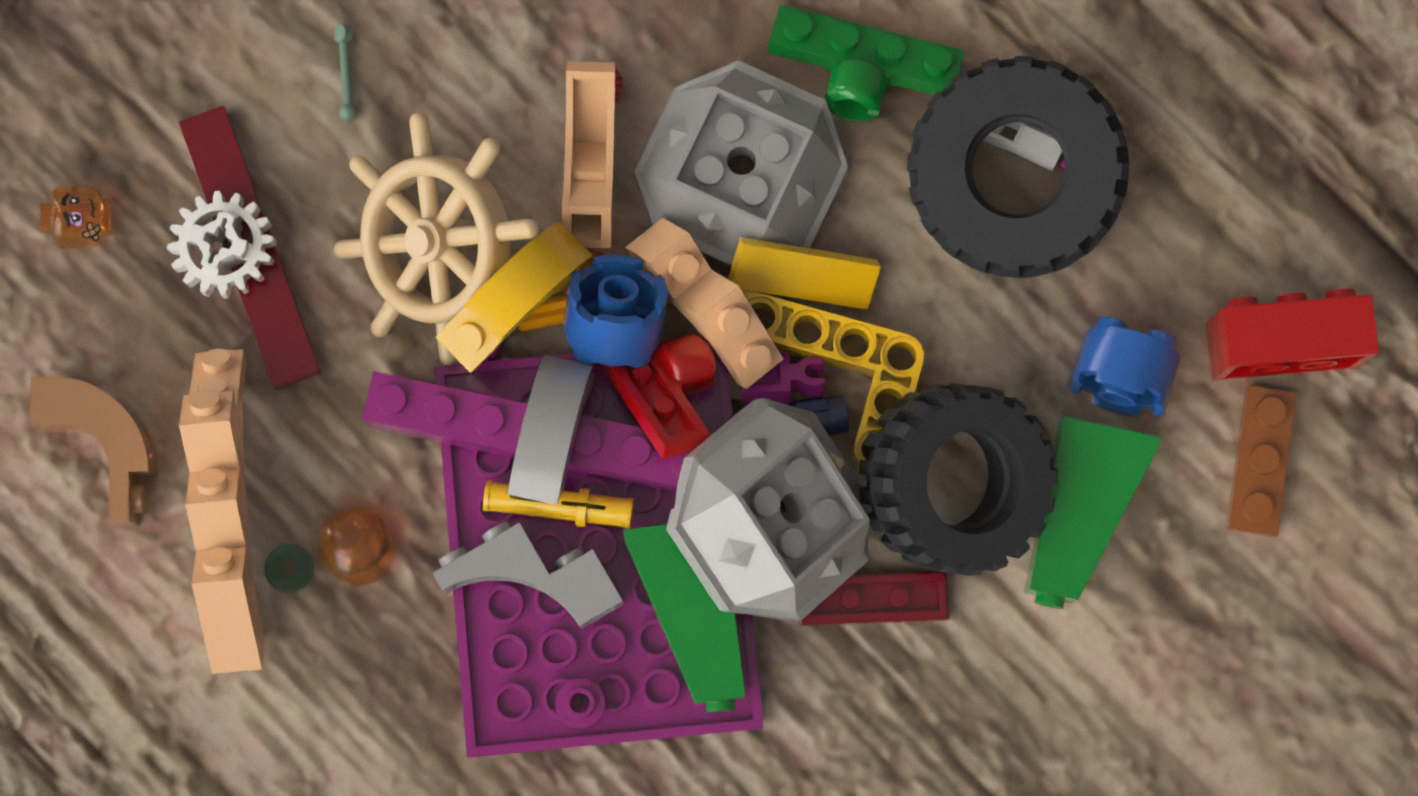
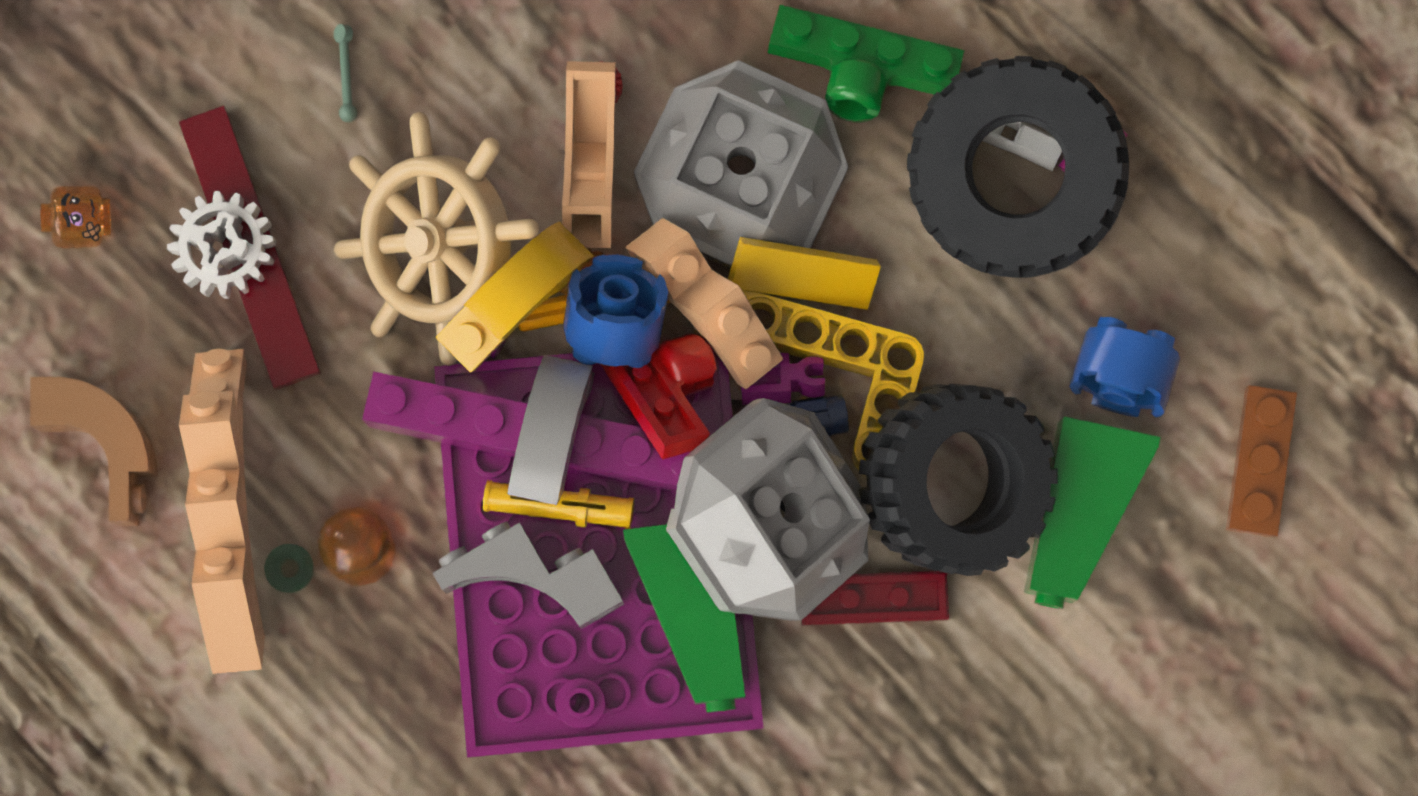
red brick [1206,288,1379,381] -> none

